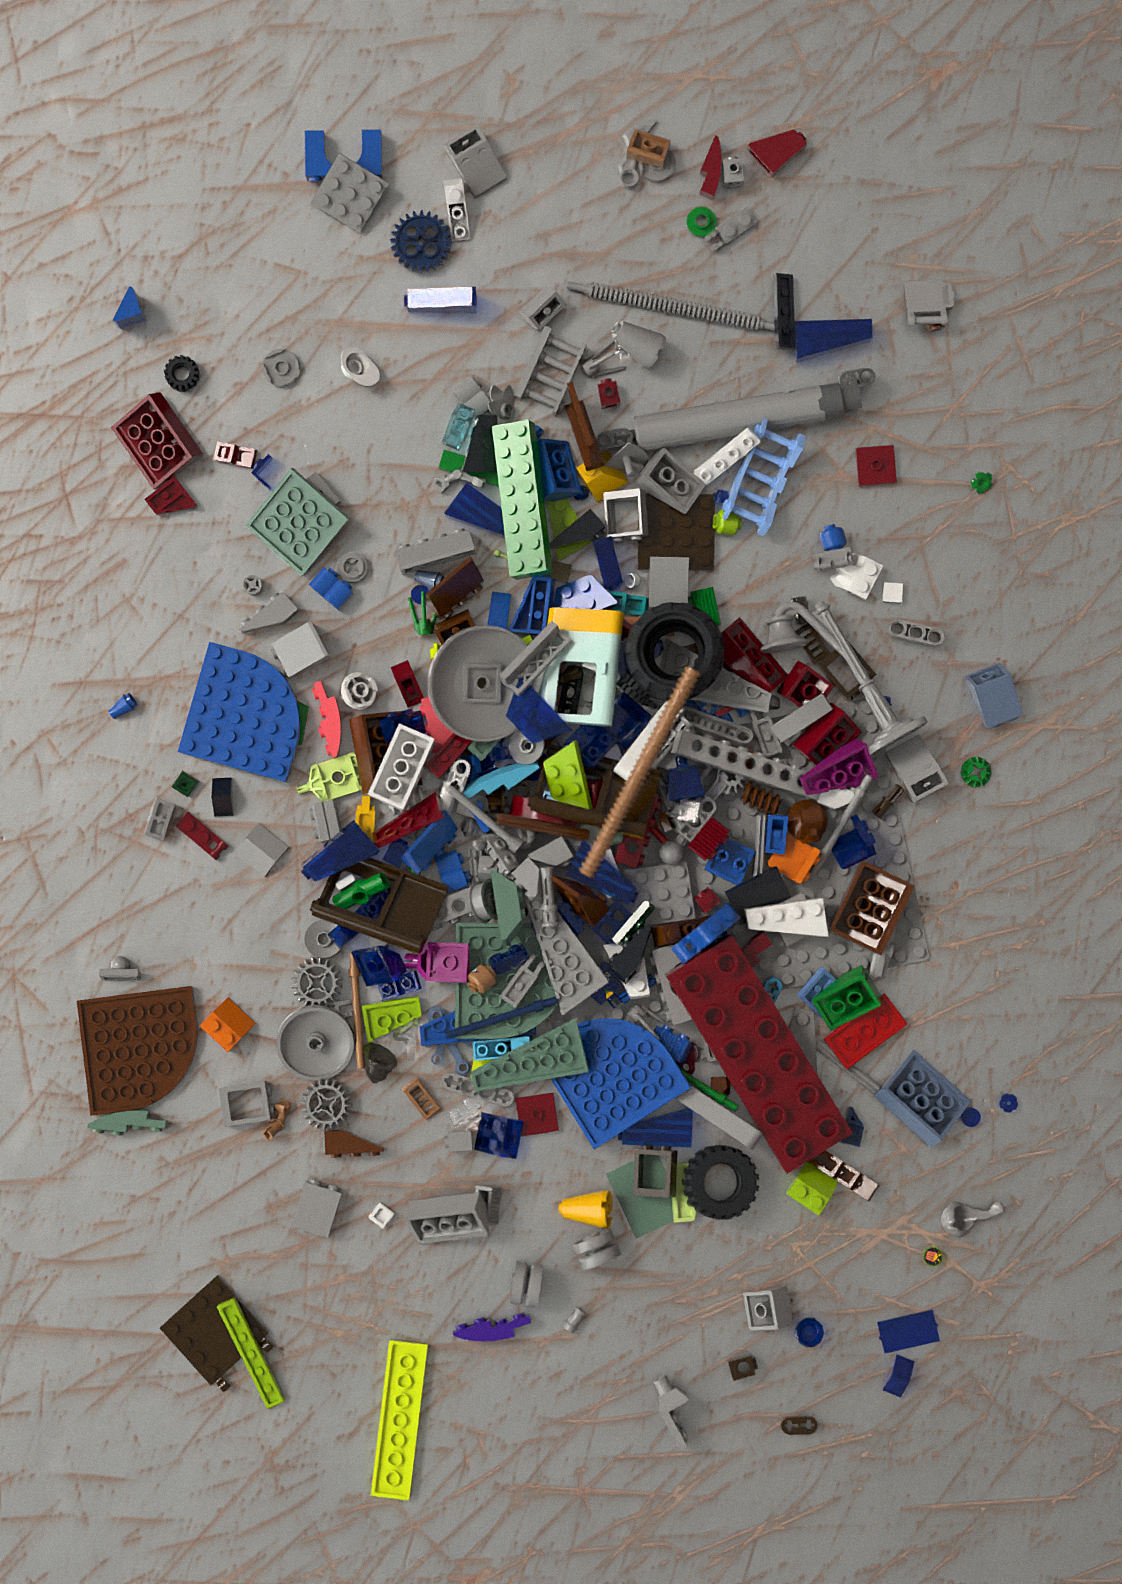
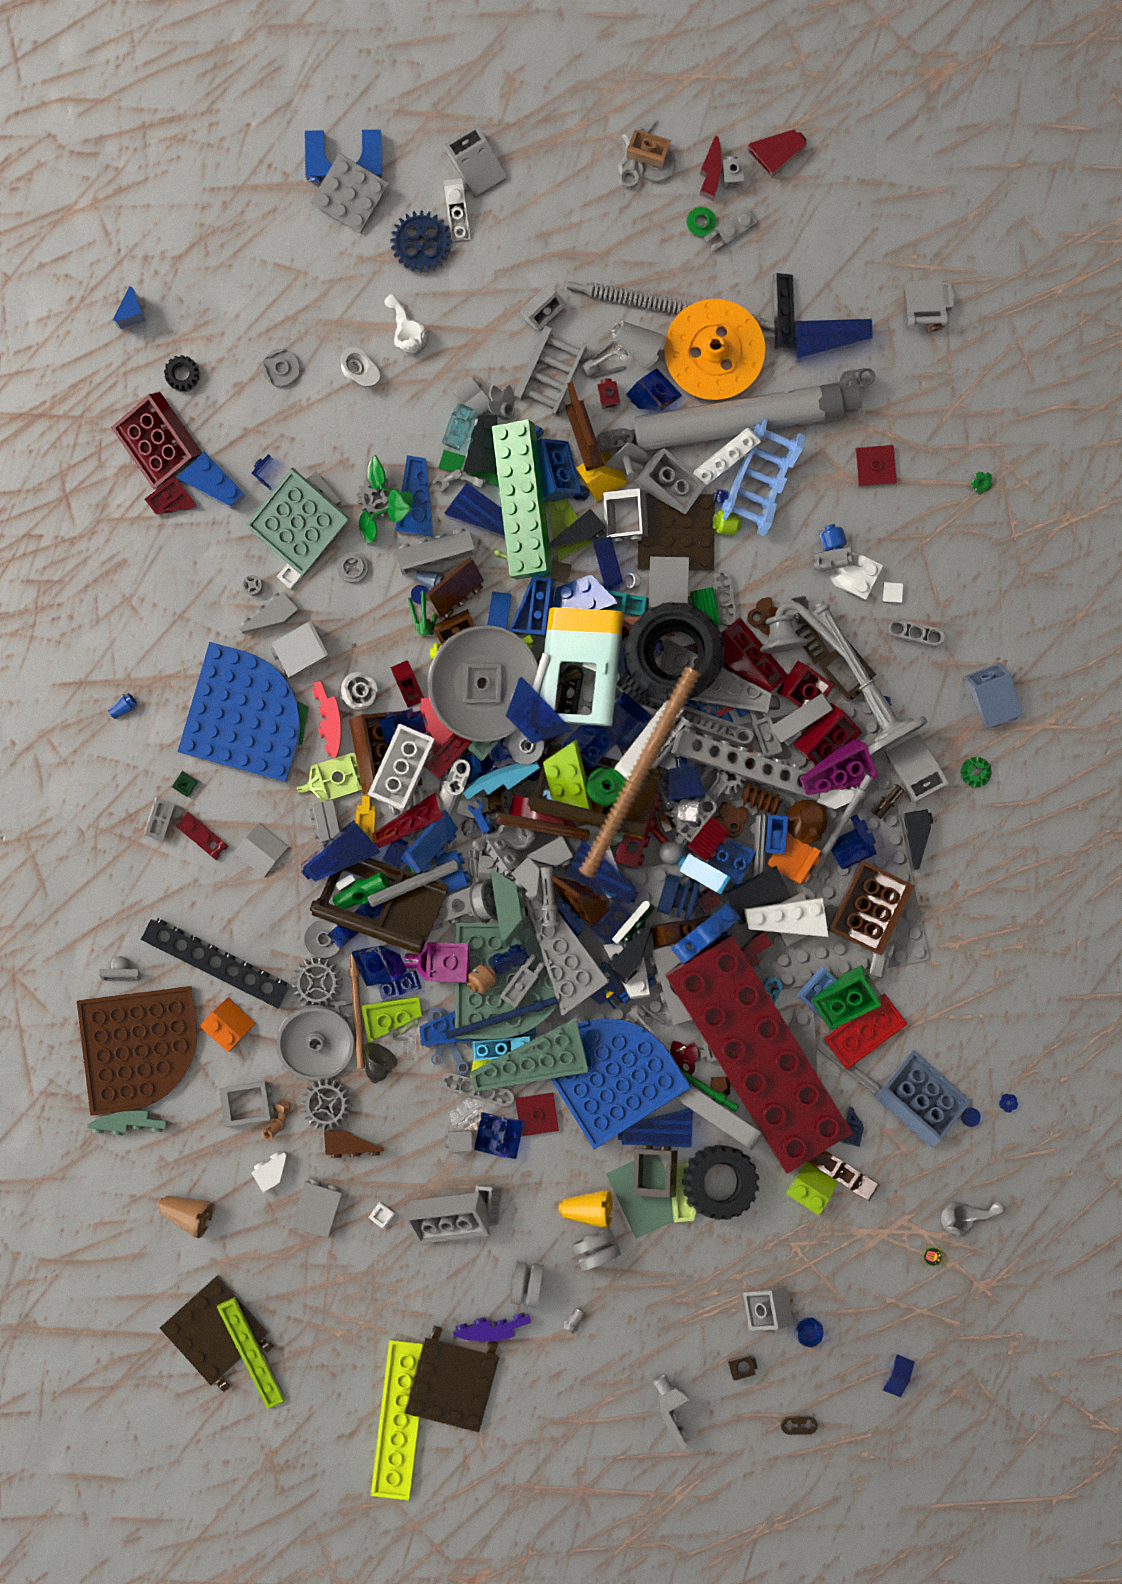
black slope [211,777,234,817] -> none
slope [213,441,257,469] -> none
blue brick [309,567,354,611] -> none
medium nougat slope [401,1077,441,1120] -> none
clear blue slope [404,287,477,313] -> none
light grey piece [447,786,524,853] -> none
light grey fence [500,621,571,696] -> none
blue brick [654,1025,694,1065] -> none
clear blue piece [877,1309,940,1354] -> none
none -> black brick [140,917,290,1009]
none -> medium nougat cone [158,1196,214,1238]
none -> blue wedge [176,451,246,509]
none -> white slope [251,1151,288,1192]
none -> white tile [276,564,304,590]
none -> light grey gear [357,478,394,518]
none -> green plant [359,455,413,544]
none -> light grey axle [368,860,459,907]
none -> white hair [385,294,427,353]
none -> blue wing [395,455,433,537]
none -> dark brown plate [404,1325,499,1432]
none -> green plate [586,768,625,807]
none -> clear blue slope [626,368,682,411]
none -> dark blue wheel [657,873,700,921]
none -> light orange piece [664,299,765,400]
none -> slope [678,854,730,894]
none -> light grey beam [713,570,737,626]
none -> reddish brown plate [714,802,748,837]
none -> reddish brown plate [747,597,778,635]
none -> black slope [903,809,933,870]

